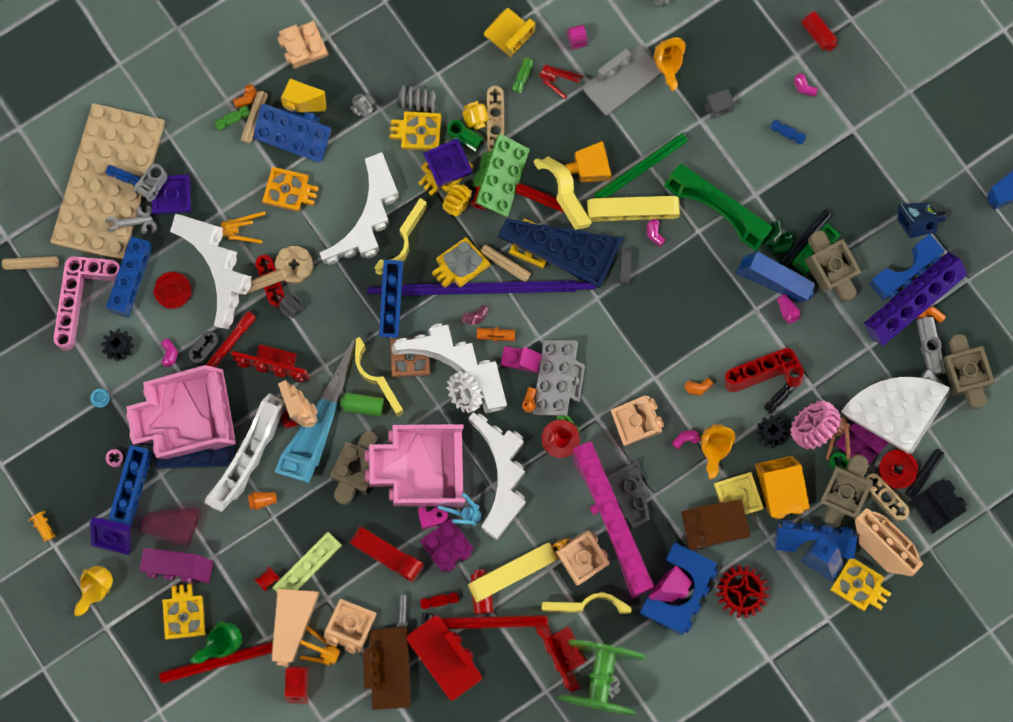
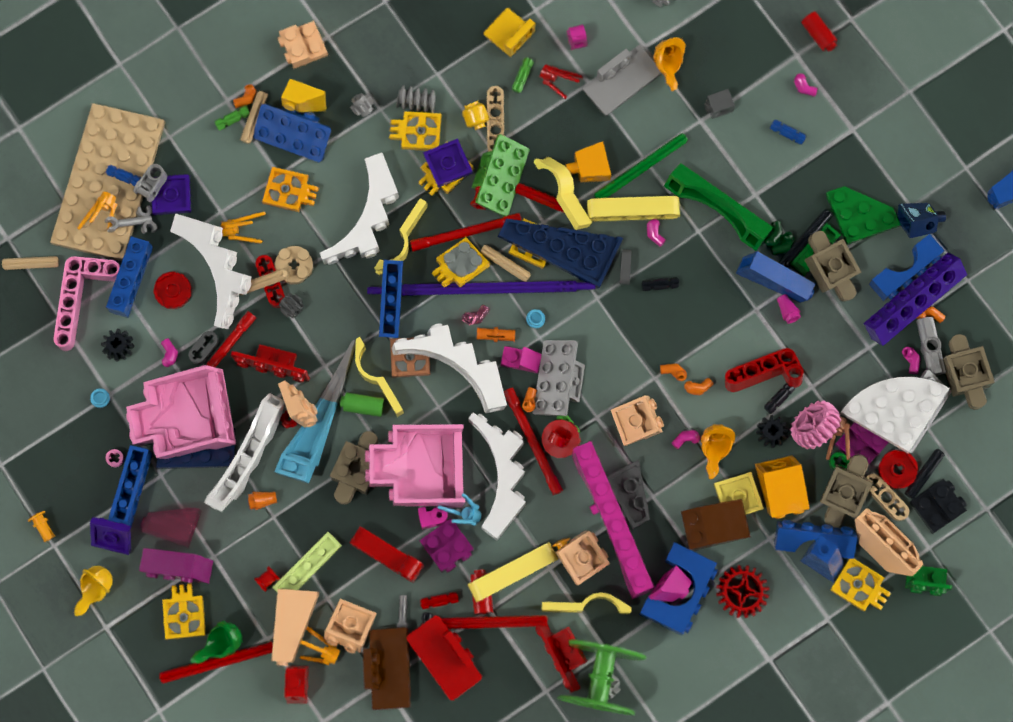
yellow gear [443,183,472,217] -> none
white gear [446,371,483,413] -> none
green piece [447,120,483,153] -> none
none -> light orange plant [77,191,117,230]
none -> red piece [410,213,522,252]
none -> red piece [504,387,563,496]
none -> medium azure plate [526,309,545,329]
none -> black axle [642,277,679,291]
none -> orange arm [660,363,687,381]
none -> green plate [826,186,900,245]
none -> dark pink arm [902,347,920,374]
none -> green bracket [905,566,952,596]

